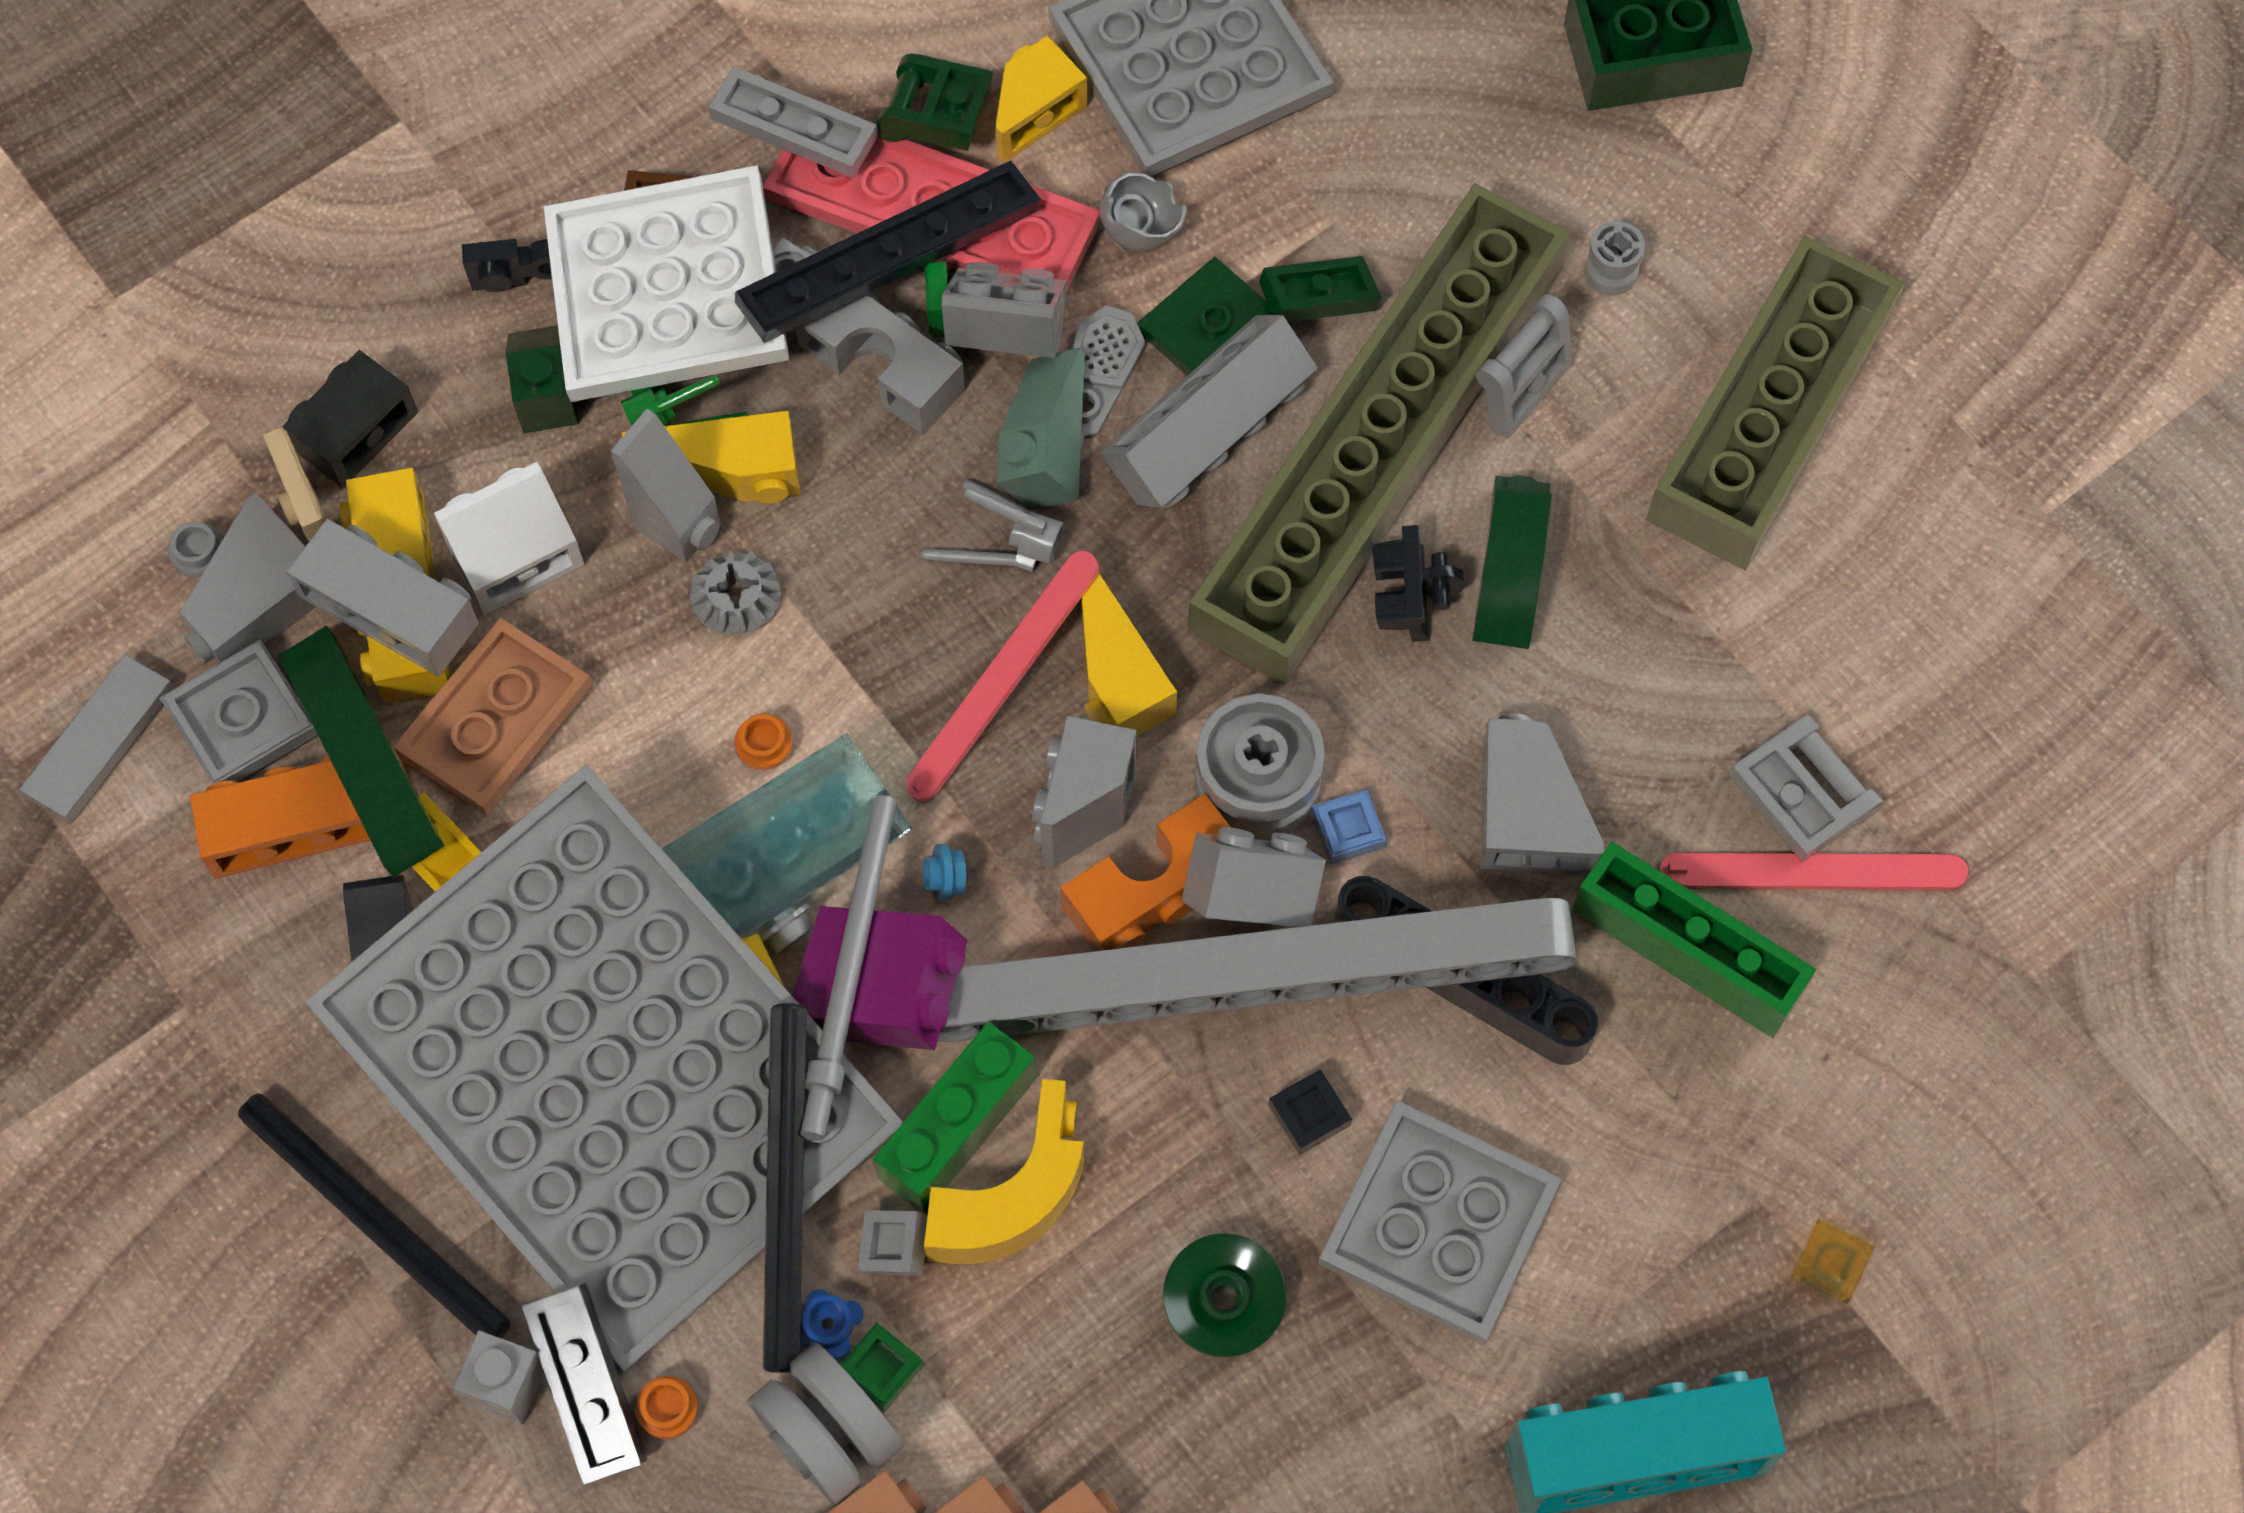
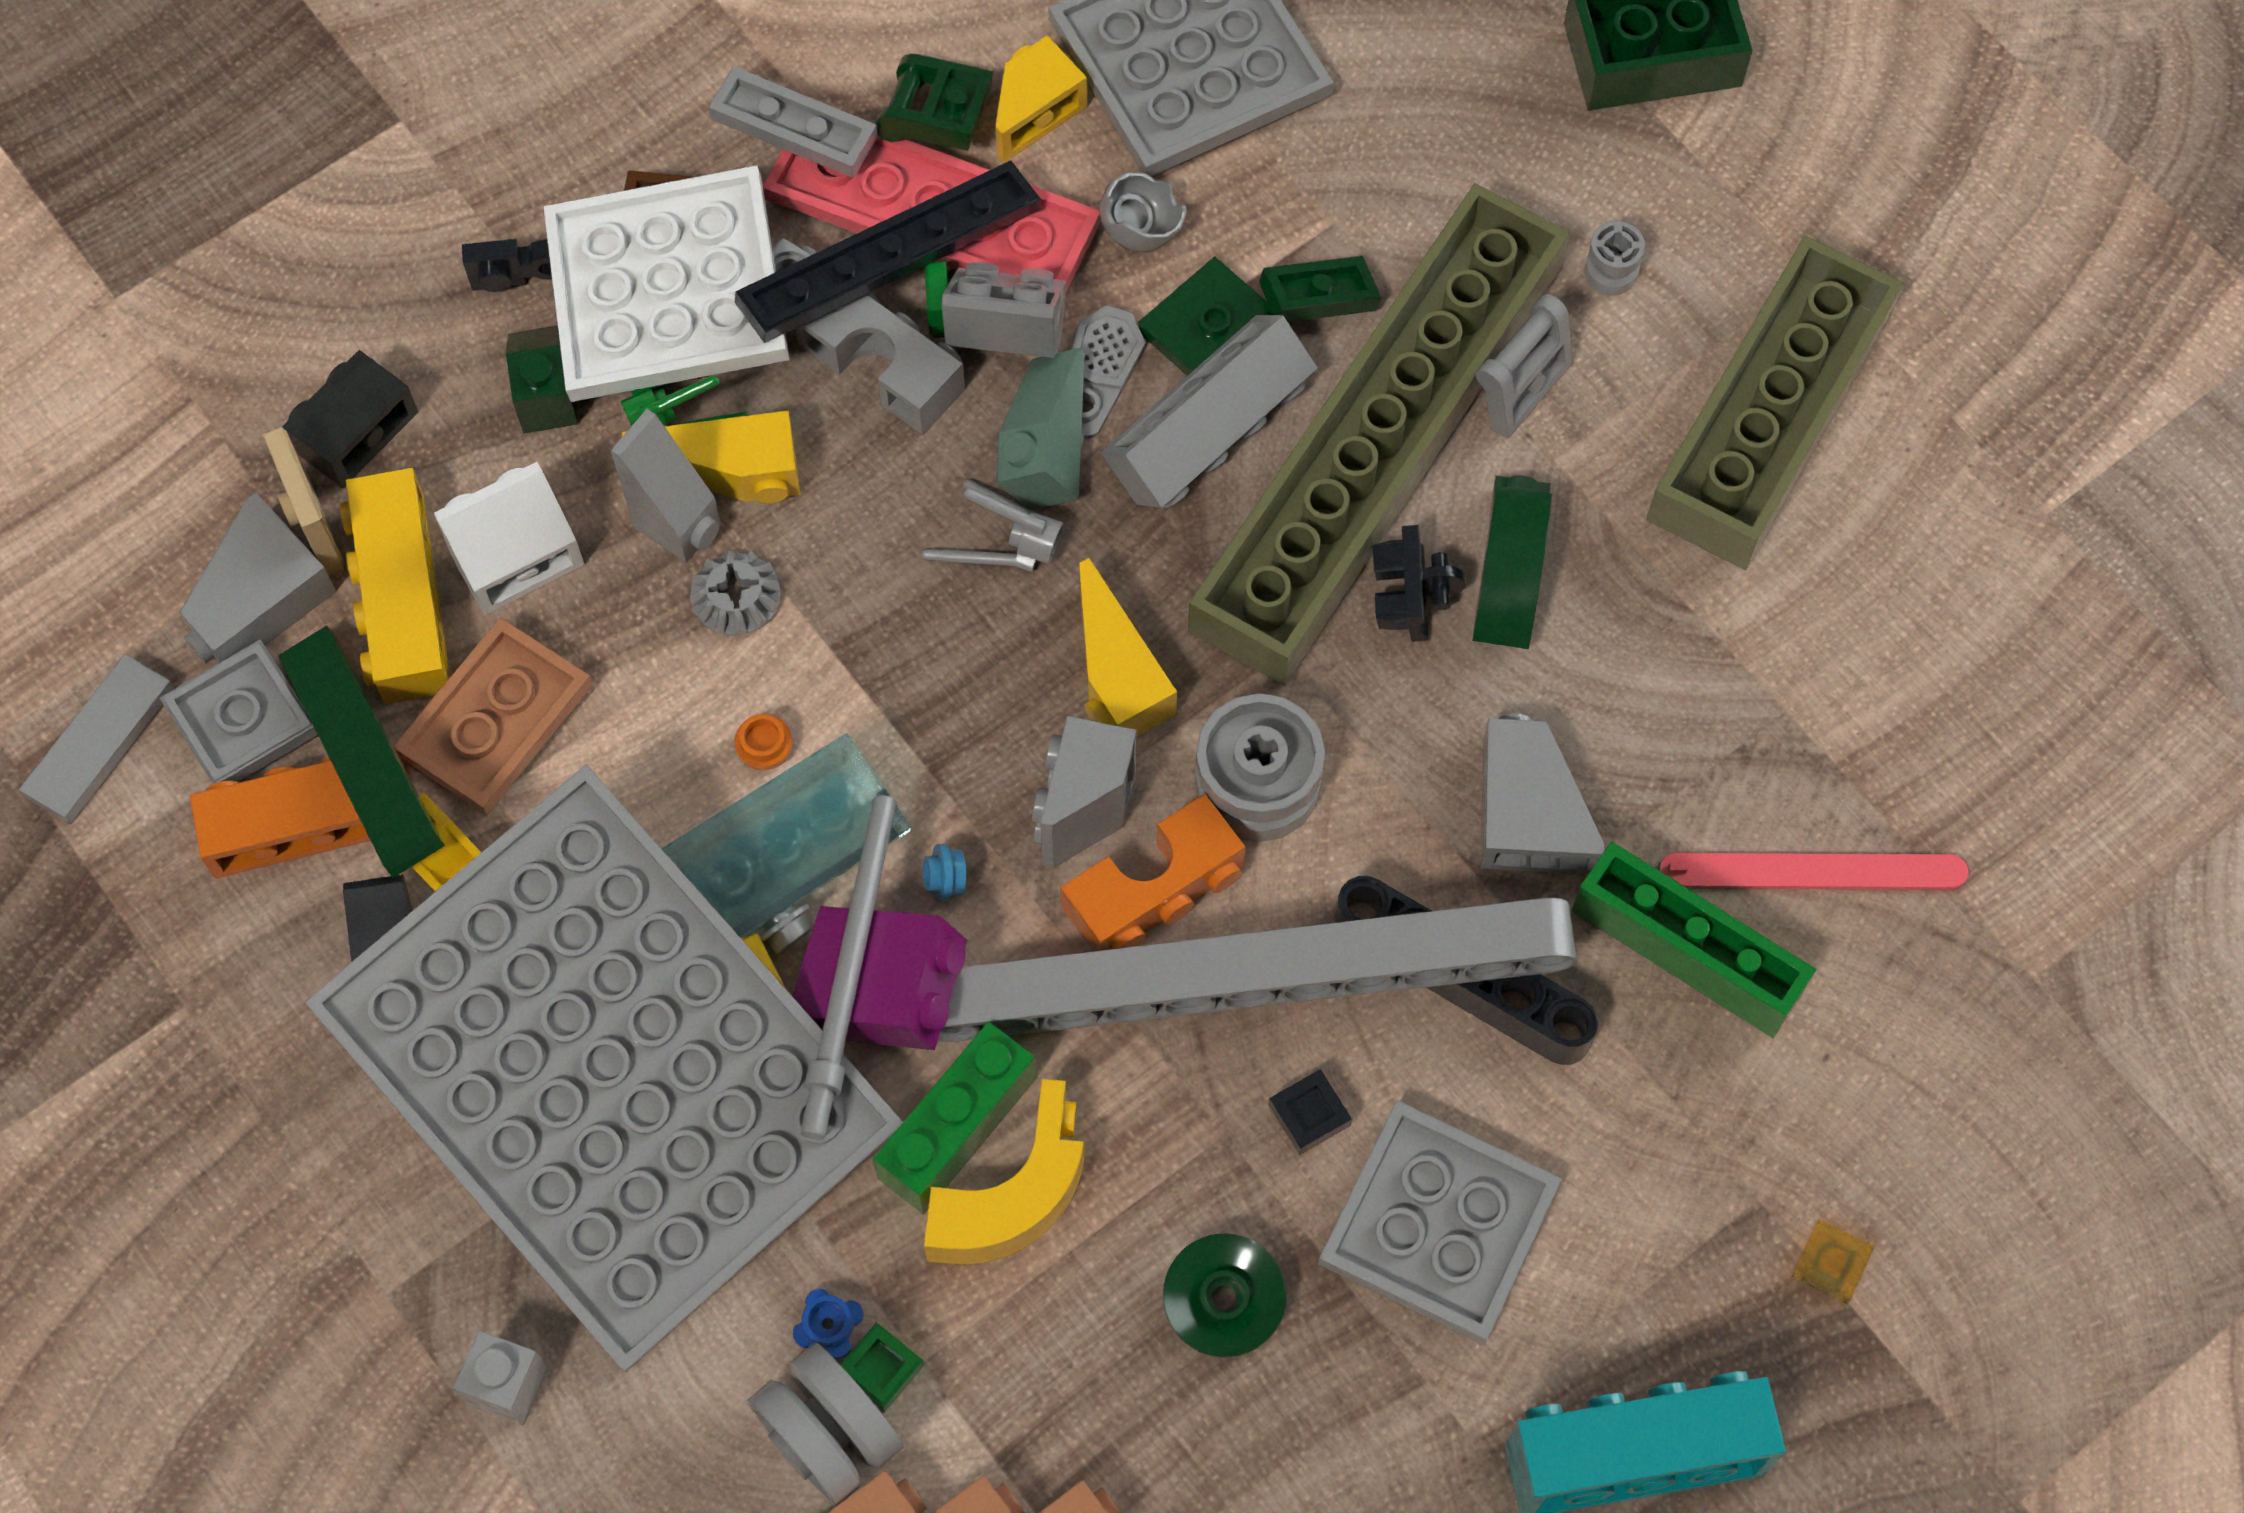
light grey plate [168,522,223,577] -> none
black axle [238,1093,511,1338] -> none
light grey brick [286,519,479,677] -> none
plate [522,1282,647,1485] -> none
orange plate [635,1376,698,1439] -> none
black axle [763,1003,807,1373] -> none
light grey plate [858,1210,928,1276] -> none
coral piece [906,551,1099,802] -> none
light grey brick [1181,827,1326,927] -> none
medium blue tile [1312,790,1387,865] -> none
light grey plate [1729,715,1884,862] -> none

